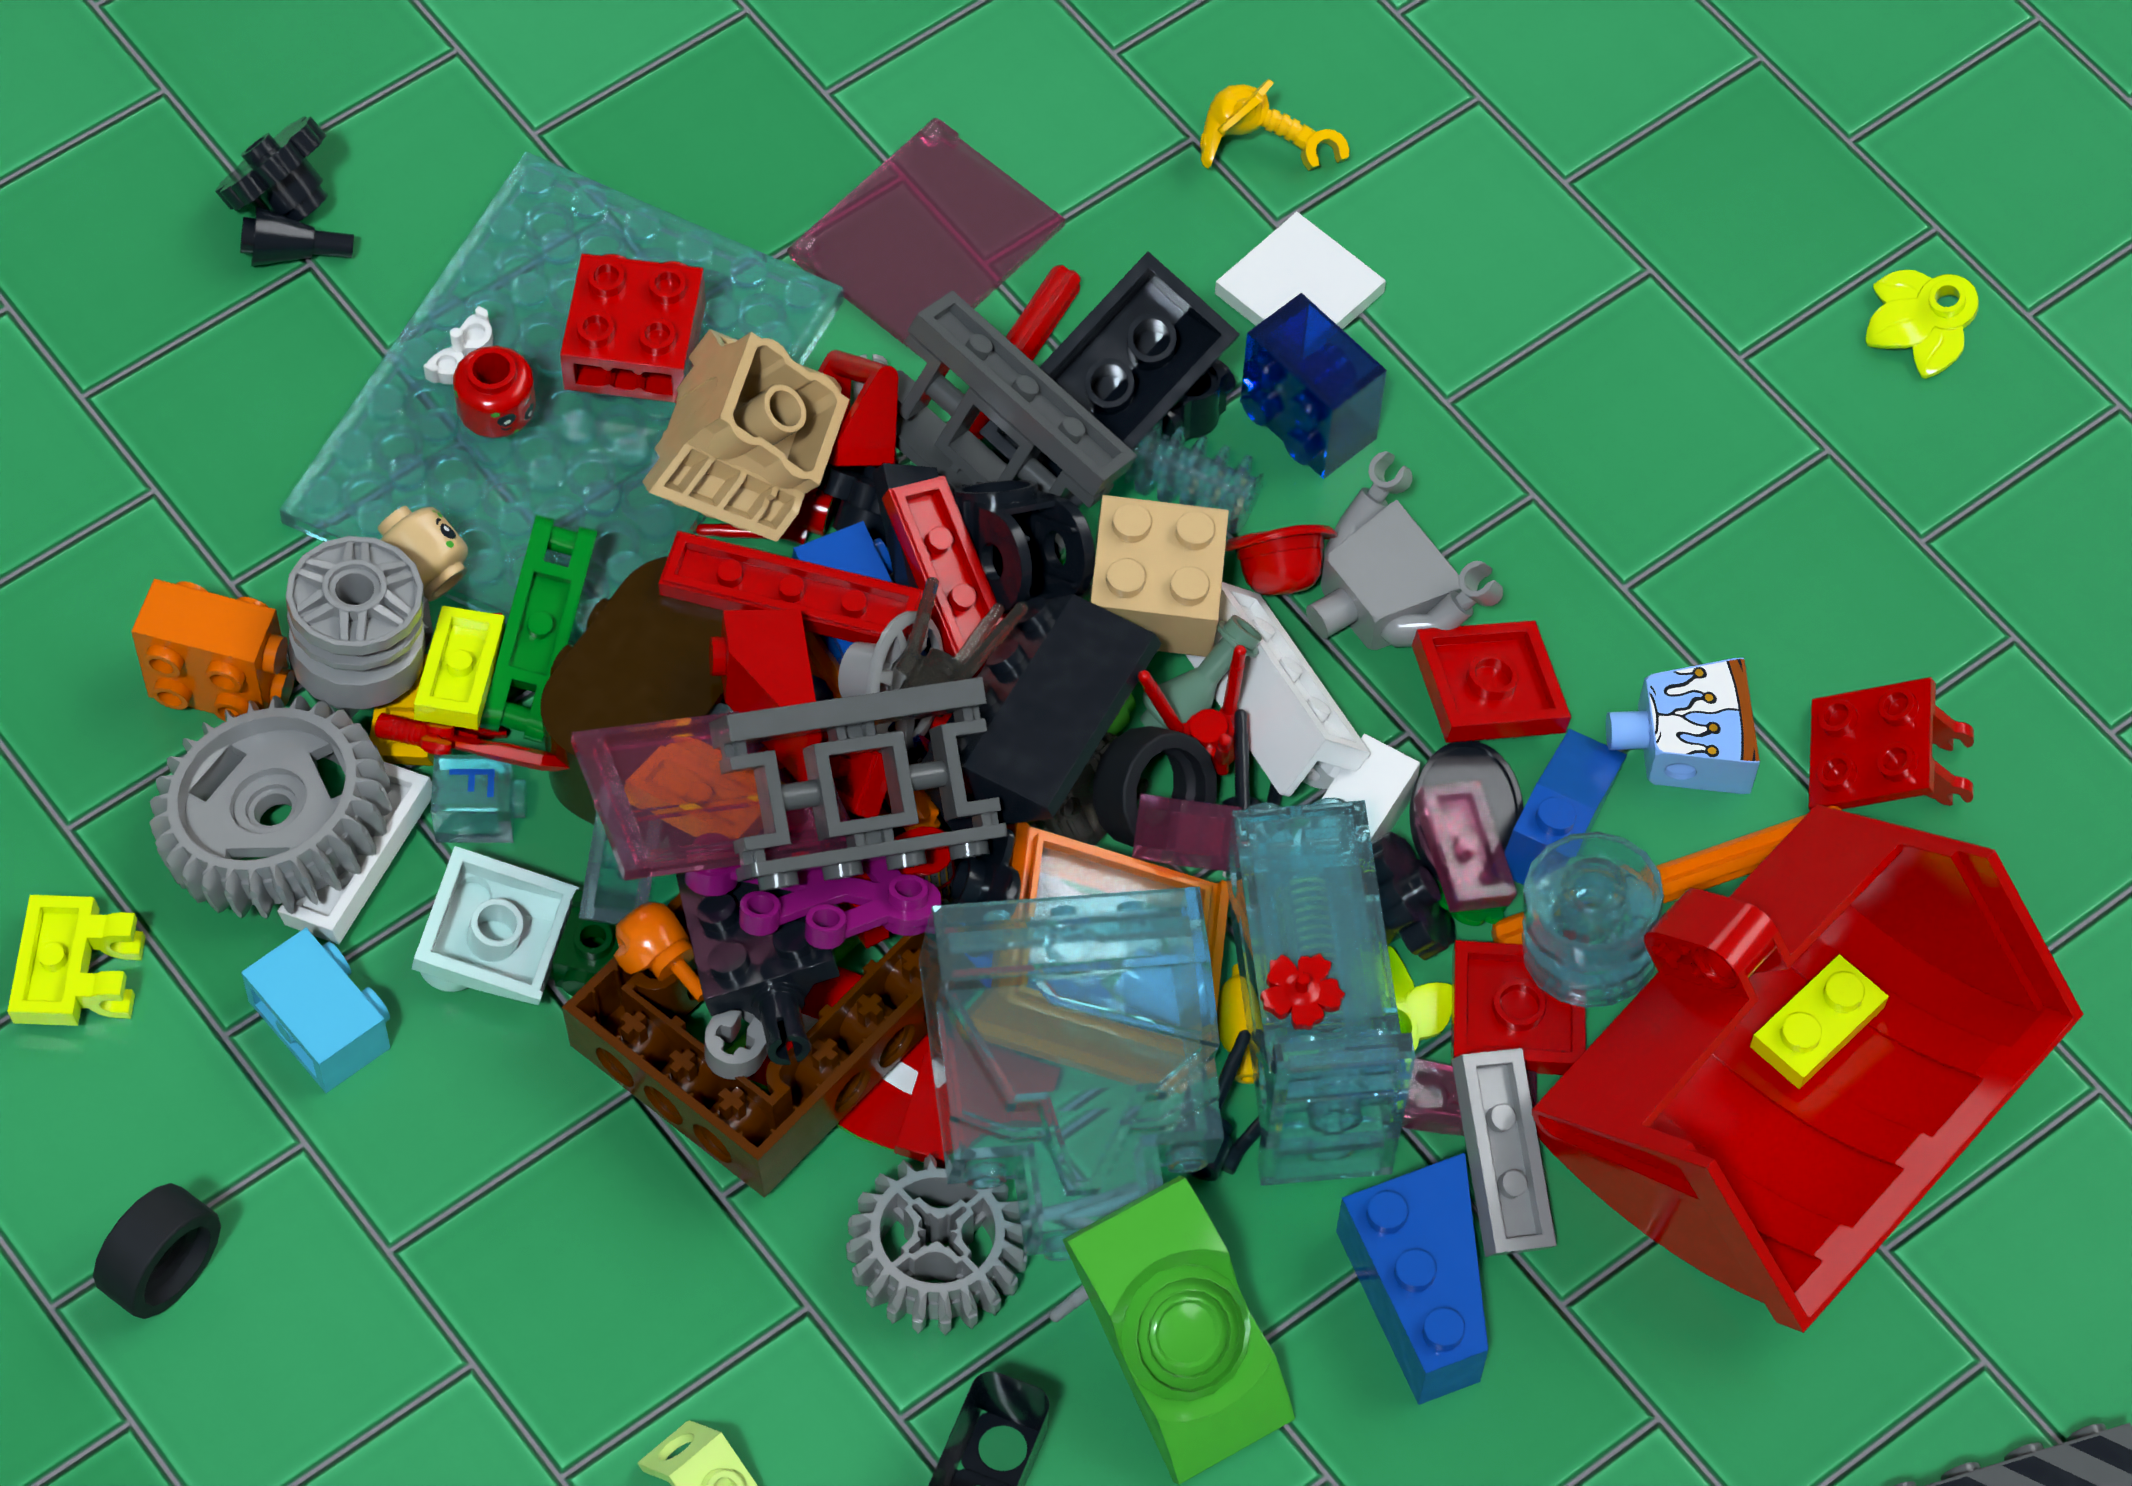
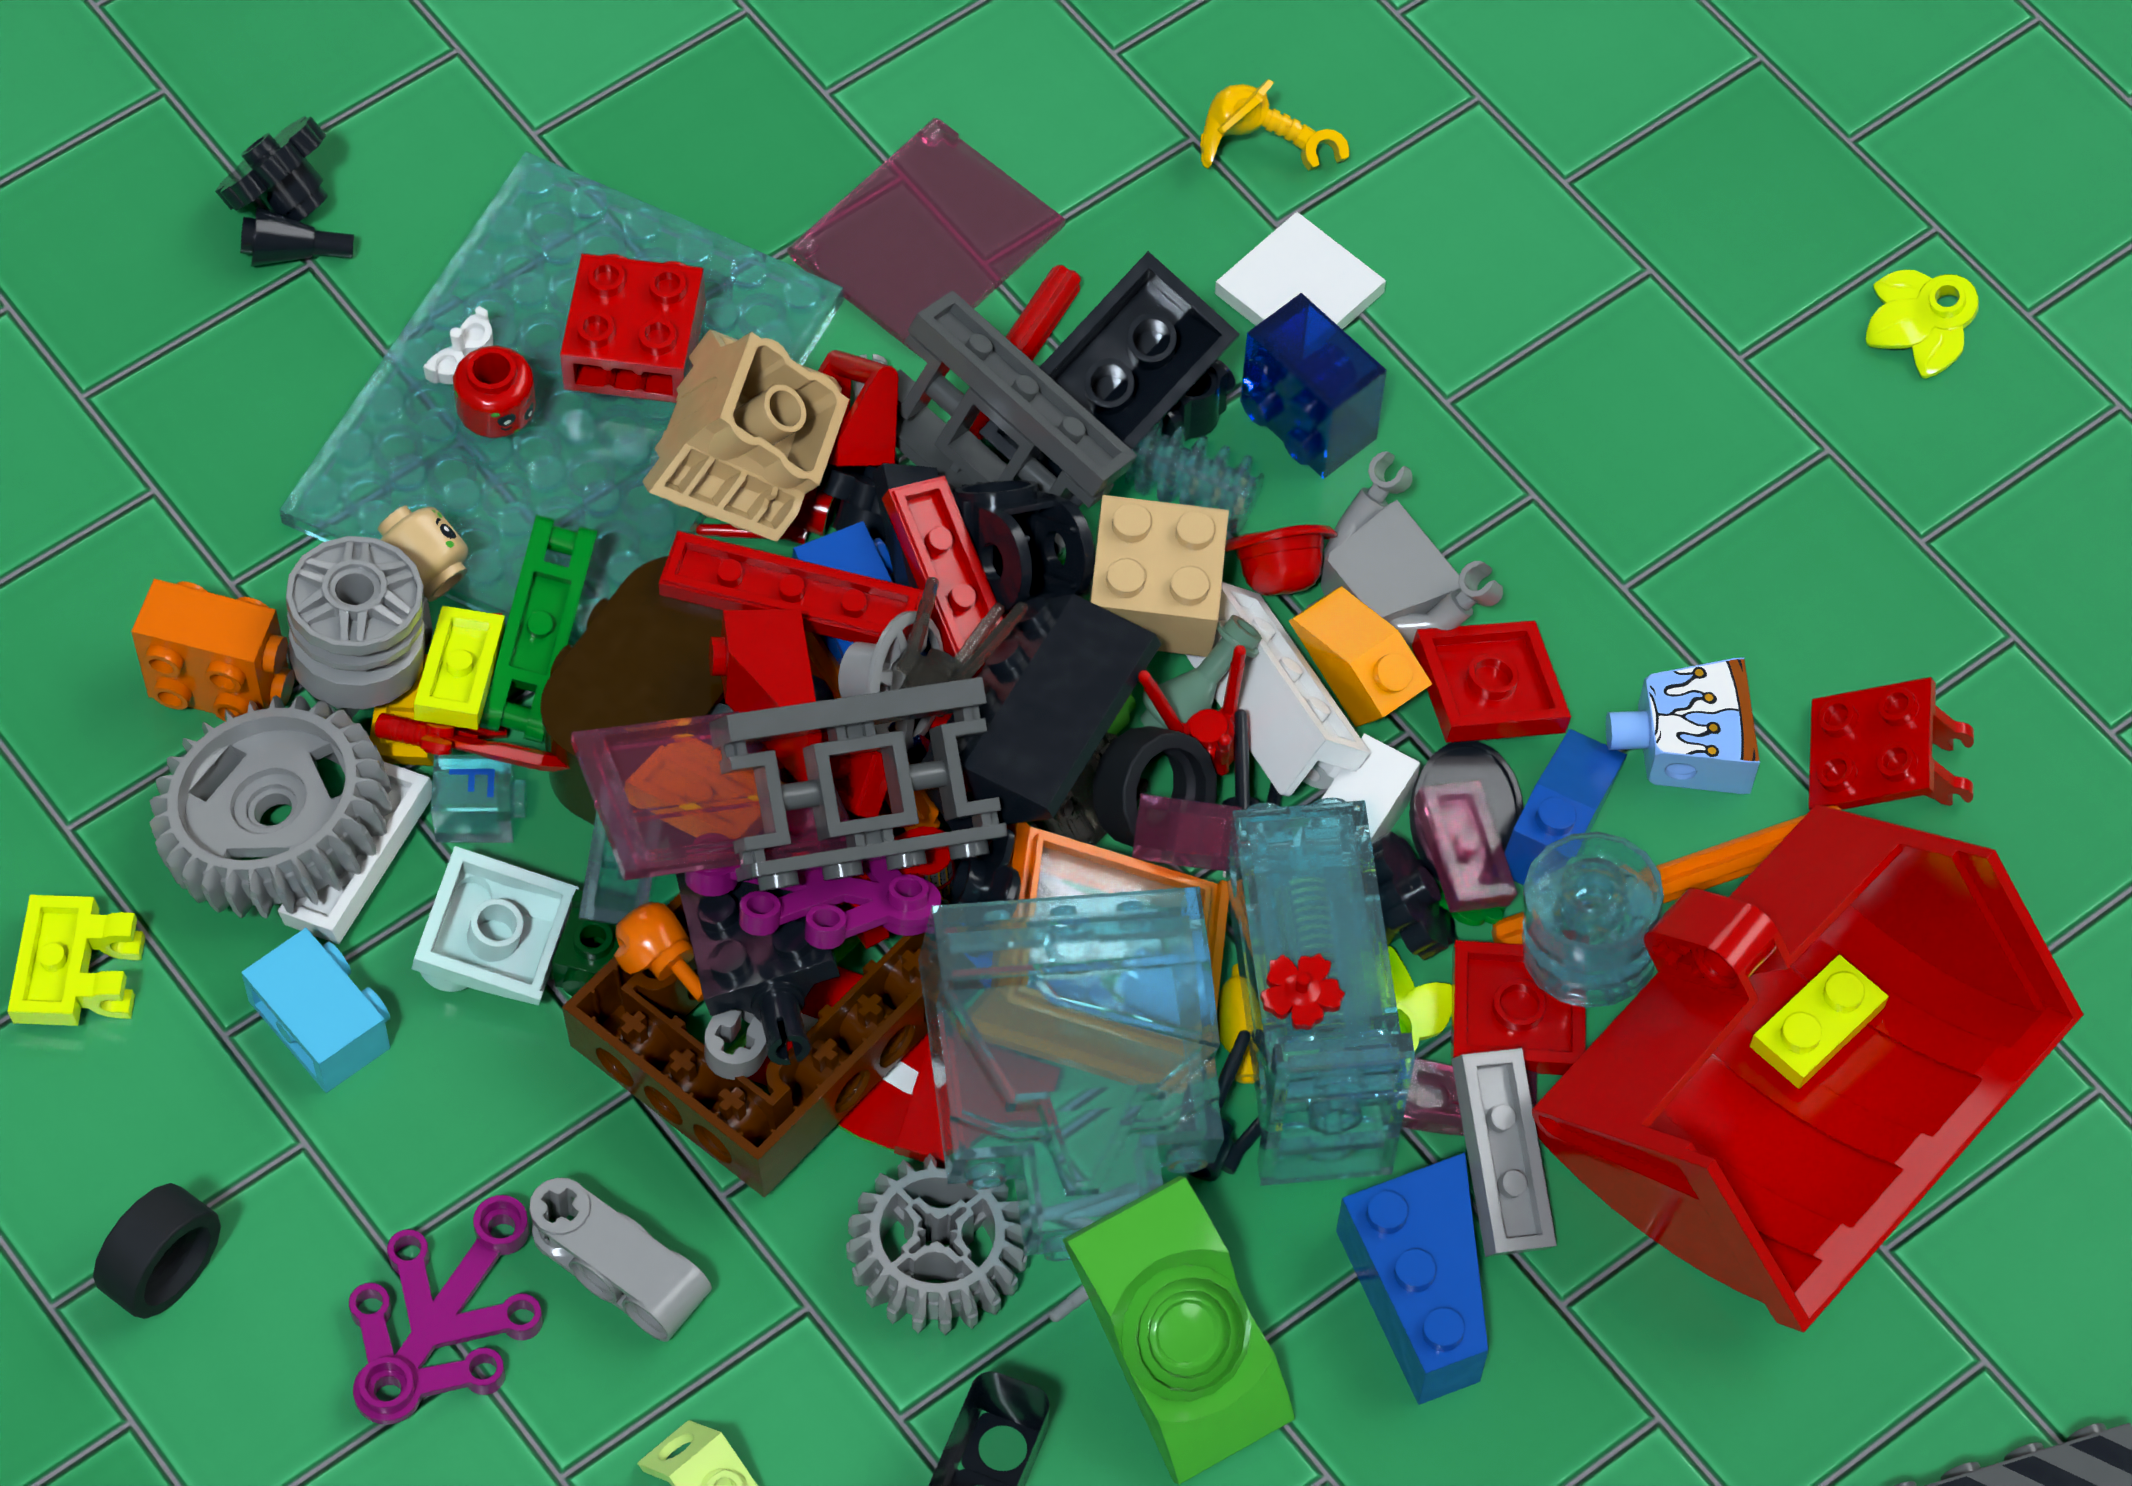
none -> magenta plant [349,1195,543,1425]
none -> light grey piece [529,1178,712,1342]
none -> light orange slope [1289,586,1432,727]

